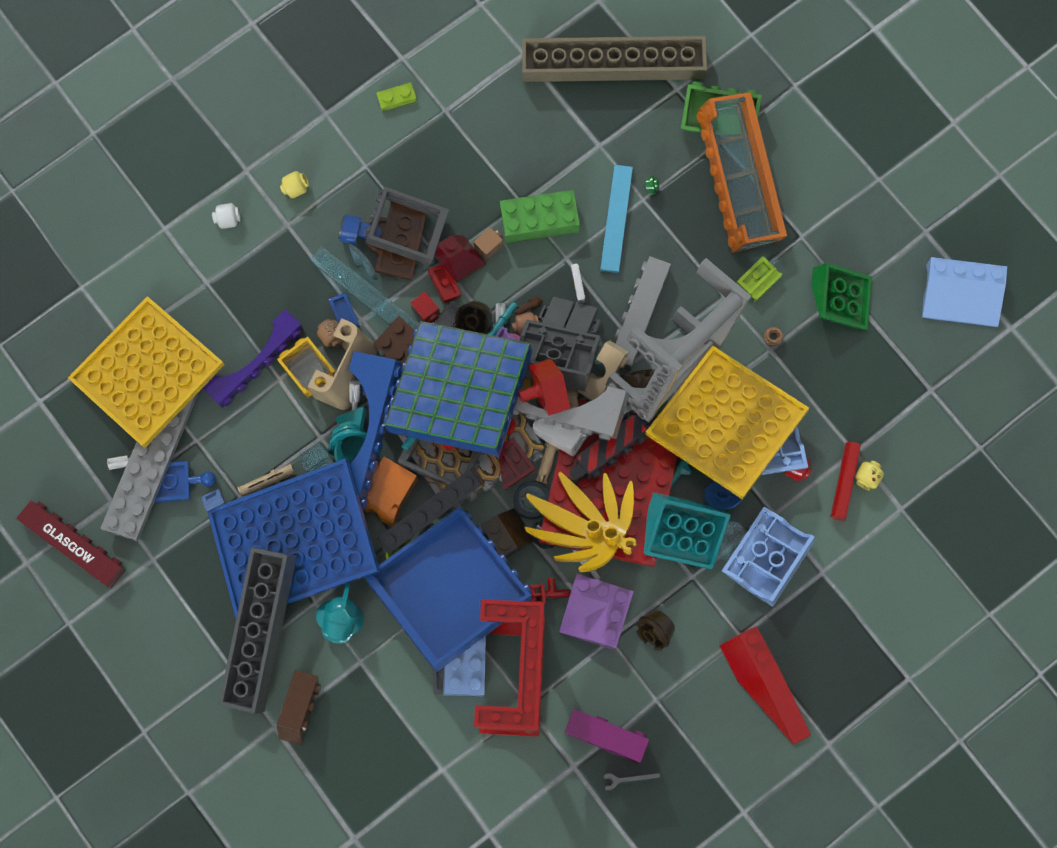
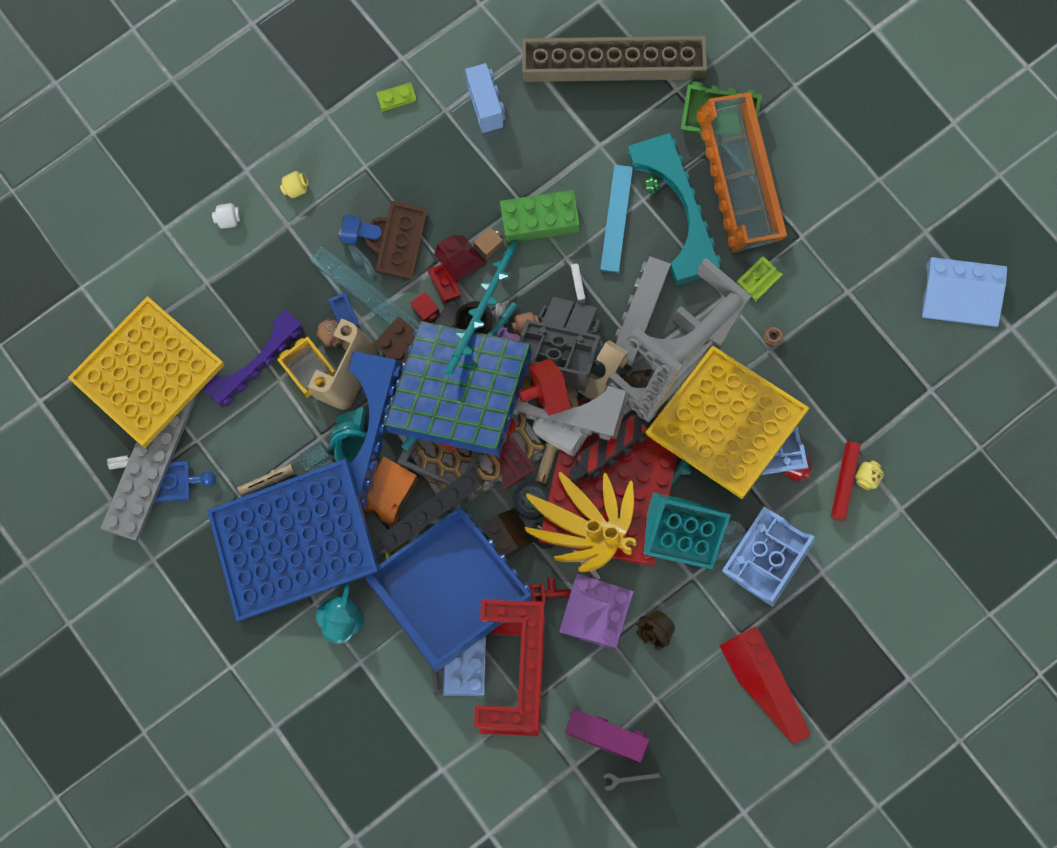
dark red brick [16,500,126,589] -> none
medium blue tile [202,489,225,511] -> none
dark grey brick [219,547,297,714] -> none
reddish brown wedge [277,670,321,745] -> none
white axle [349,380,361,410] -> none
dark grey window [364,187,449,265] -> none
reddish brown piece [514,296,543,315] -> none
blue dish [704,481,742,510] -> none
green slope [811,263,872,331] -> none
none -> teal plant [445,241,518,376]
none -> light blue brick [465,63,505,133]
none -> teal arch [627,133,722,286]

